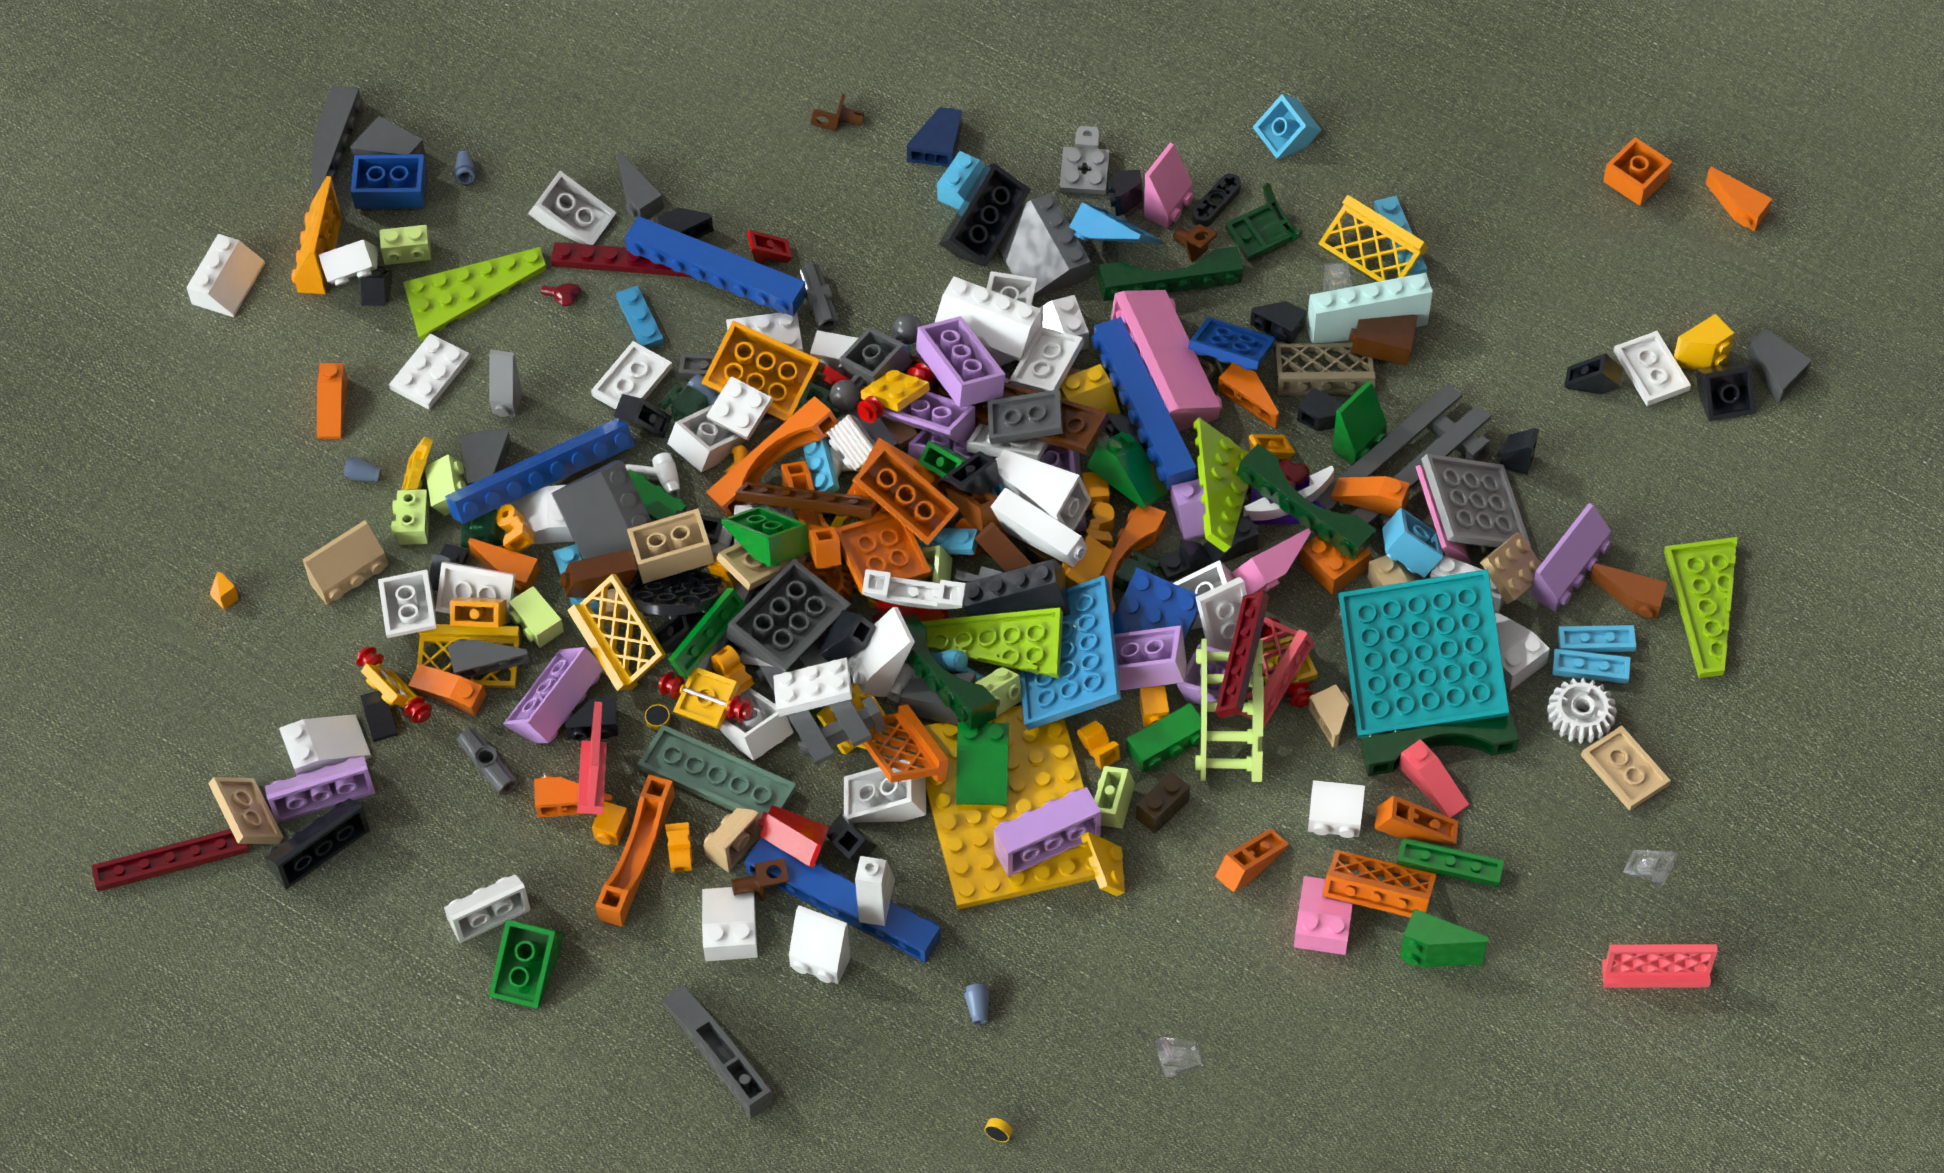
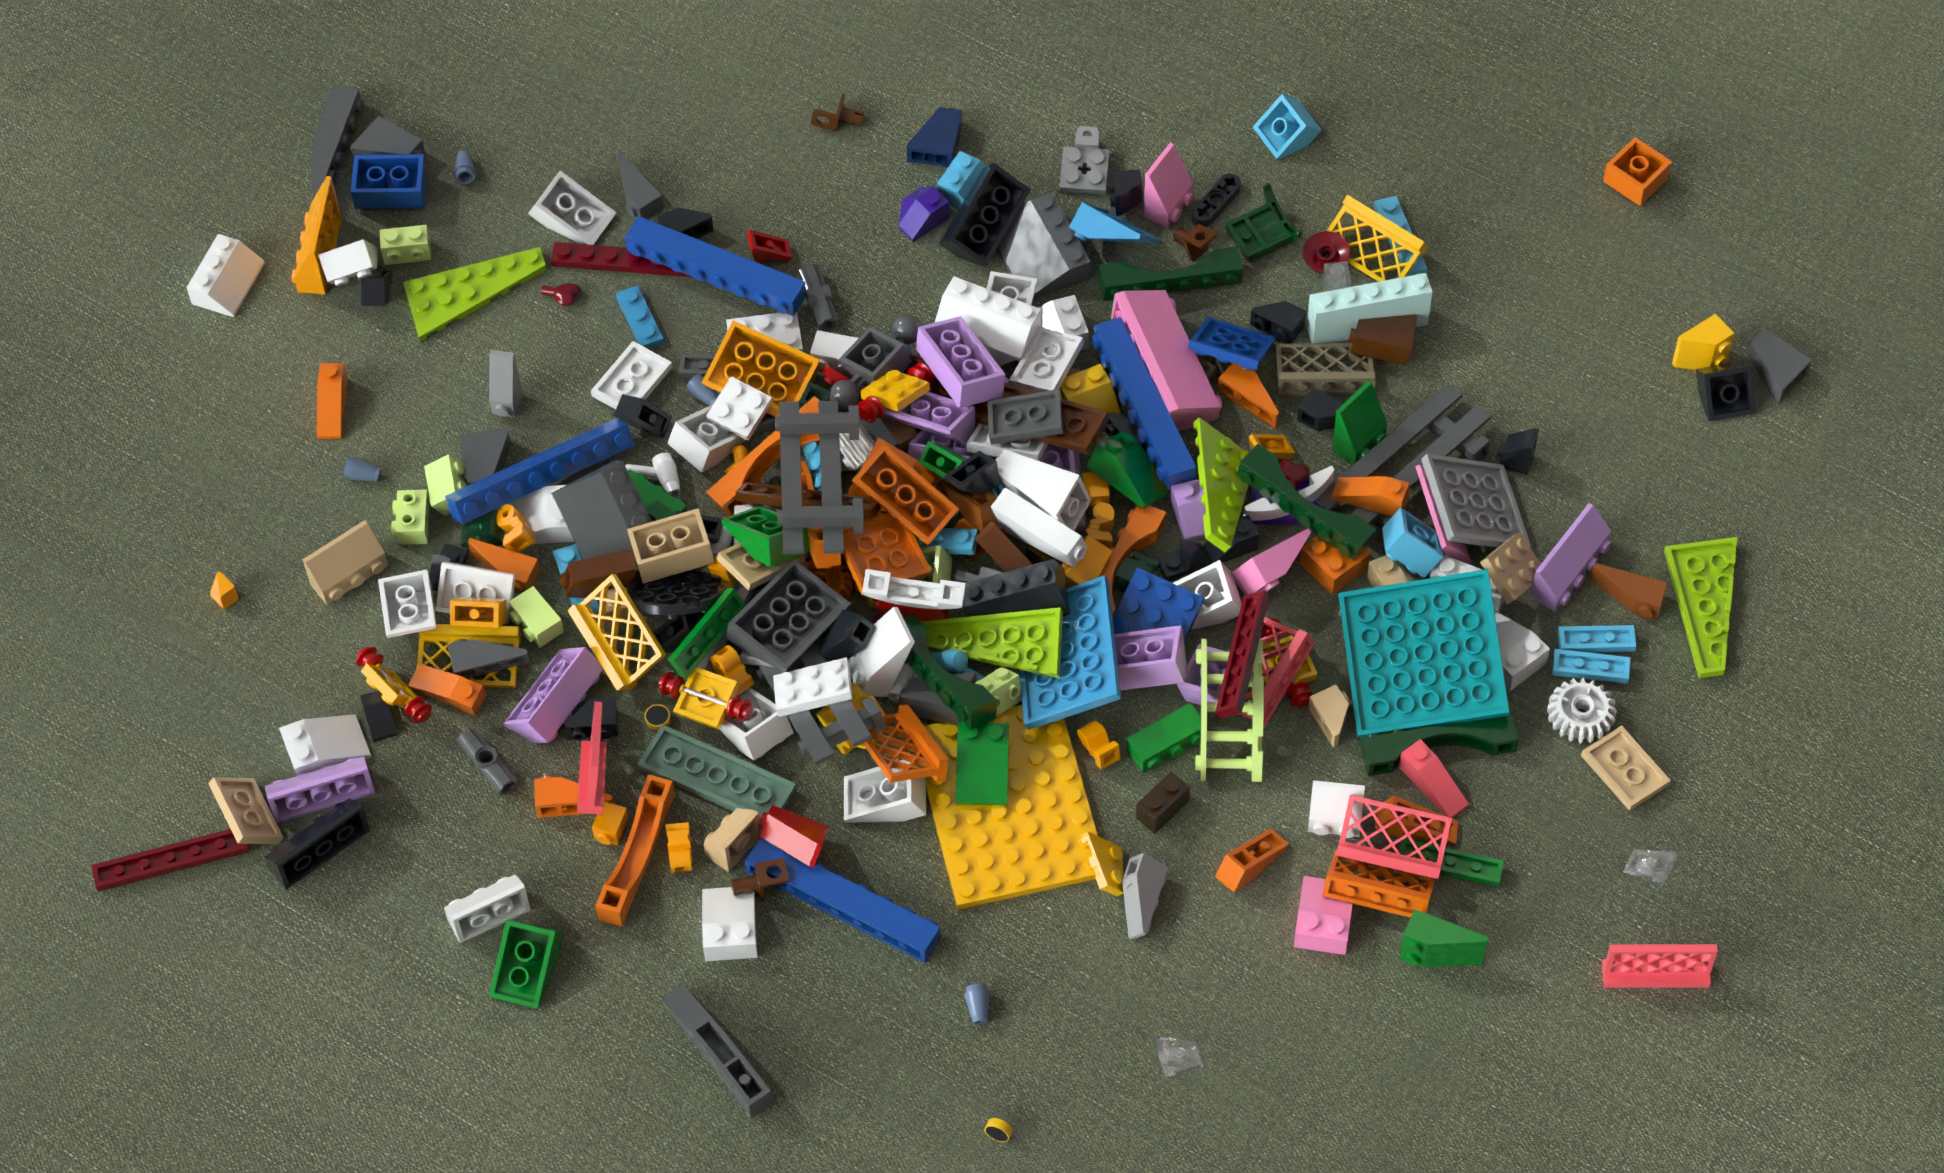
white plate [389,334,470,410] -> none
yellow wing [402,437,433,490] -> none
clear green brick [658,383,709,422] -> none
white slope [789,906,851,984] -> none
black slope [826,814,877,864] -> none
white slope [855,856,895,926] -> none
lavender brick [994,787,1101,877] -> none
yellowish green brick [1094,766,1135,829] -> none
light orange brick [1139,685,1169,727] -> none
white plate [1196,577,1247,652] -> none
black slope [1564,353,1623,394] -> none
white plate [1613,331,1691,406] -> none
orange slope [1705,166,1772,231] -> none
none -> dark grey fence [775,401,864,554]
none -> dark purple slope [898,187,950,242]
none -> light grey slope [1122,853,1168,940]
none -> dark red dish [1303,231,1350,274]
none -> coral fence [1336,795,1452,879]

